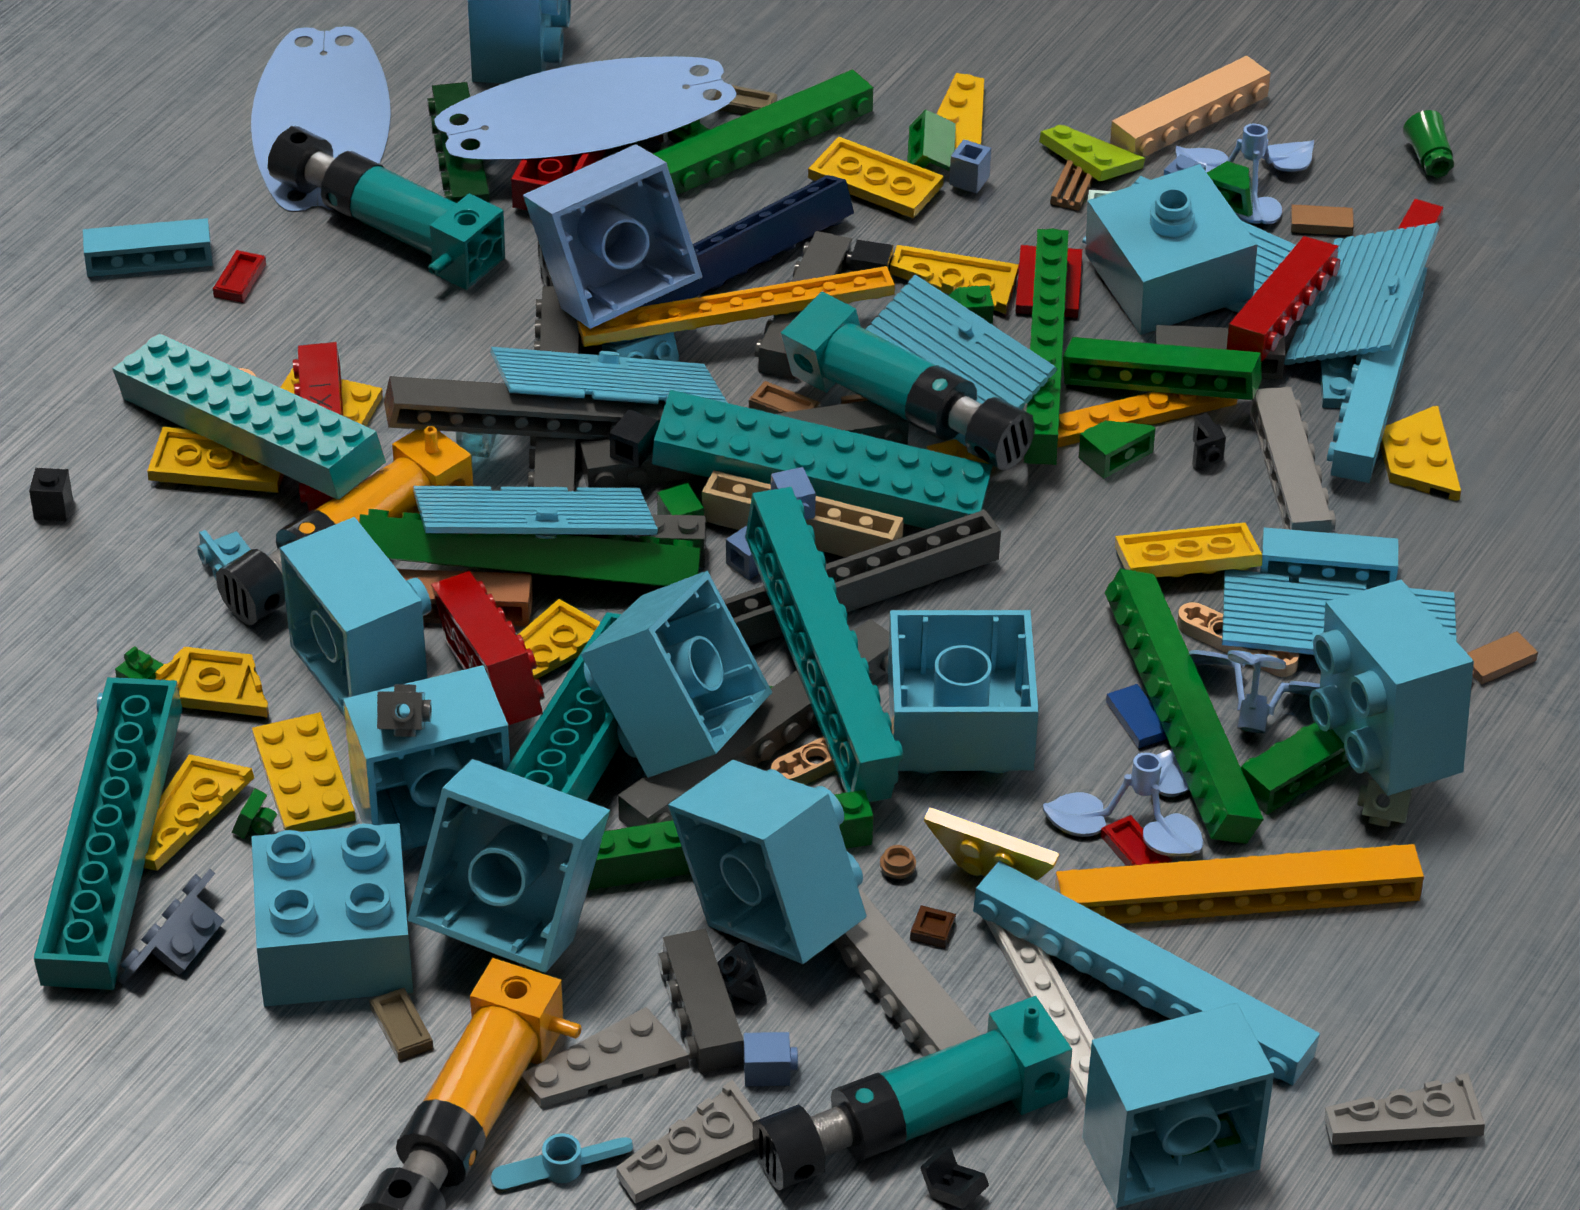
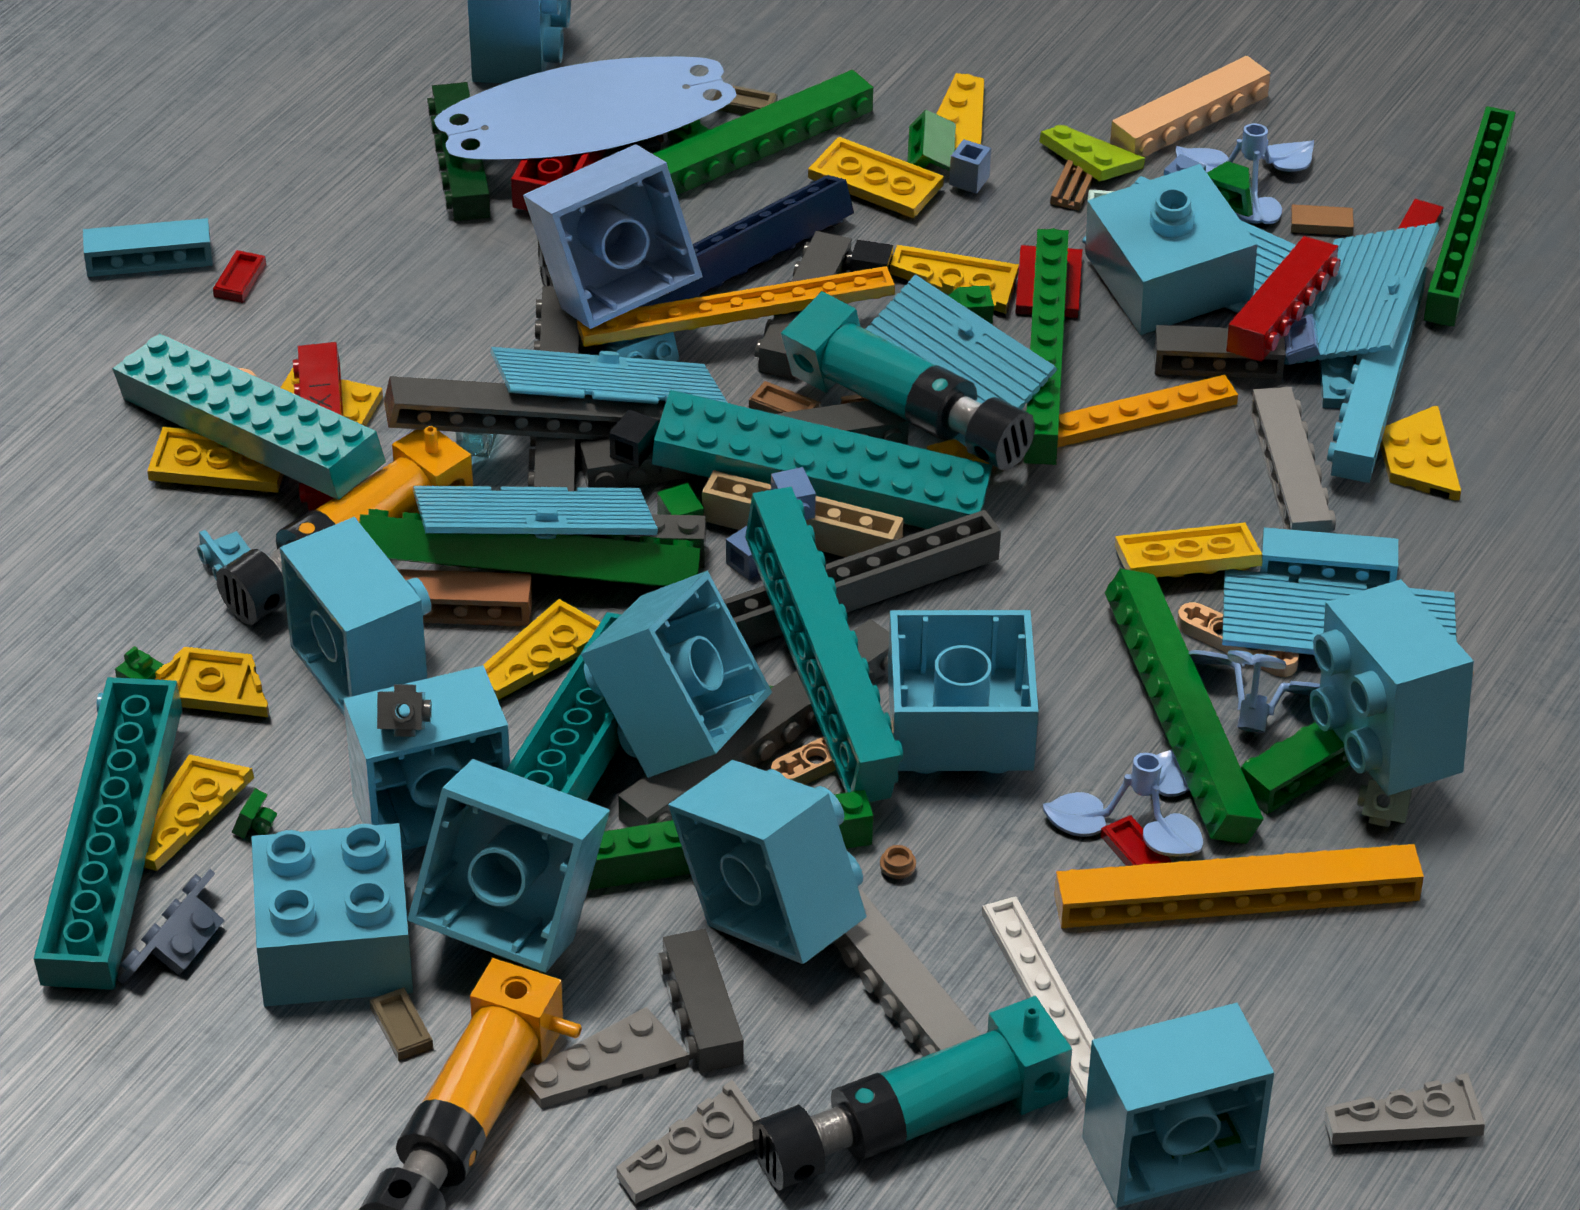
black brick [29,468,73,521] -> none
light blue piece [251,26,391,211] -> none
yellow plate [252,712,356,832] -> none
teal piece [268,126,506,290] -> none
red brick [431,571,545,726] -> none
medium azure piece [490,1133,633,1190] -> none
black bracket [717,942,766,1005] -> none
medium blue brick [744,1032,798,1087] -> none
reddish brown tile [910,905,956,949] -> none
black bracket [920,1146,989,1209] -> none
yellow wing [924,807,1059,881] -> none
medium azure brick [973,861,1320,1086] -> none
green brick [1063,337,1262,400] -> none
green slope [1078,420,1156,479] -> none
blue tile [1106,684,1168,749] -> none
black bracket [1192,413,1226,469] -> none
green plant [1403,110,1454,178] -> none
medium nougat tile [1467,631,1538,685] -> none
none -> medium blue tile [1284,314,1320,365]
none -> green brick [1423,106,1516,327]

